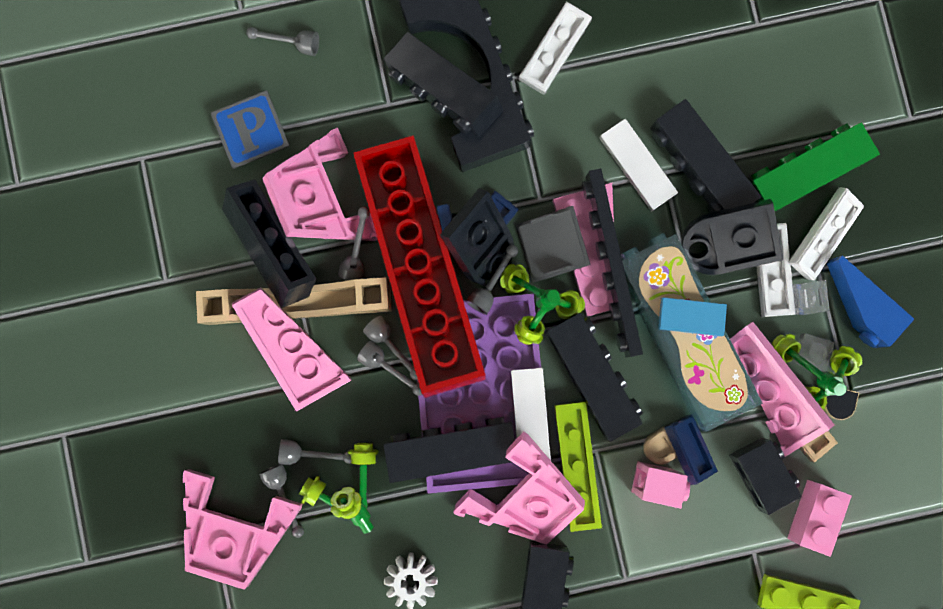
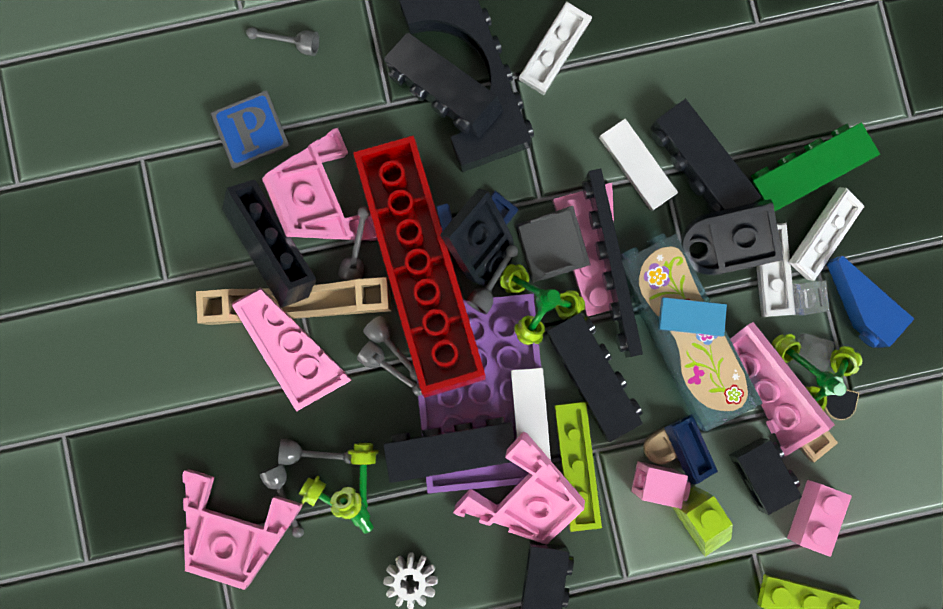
none -> lime slope [672,486,733,557]

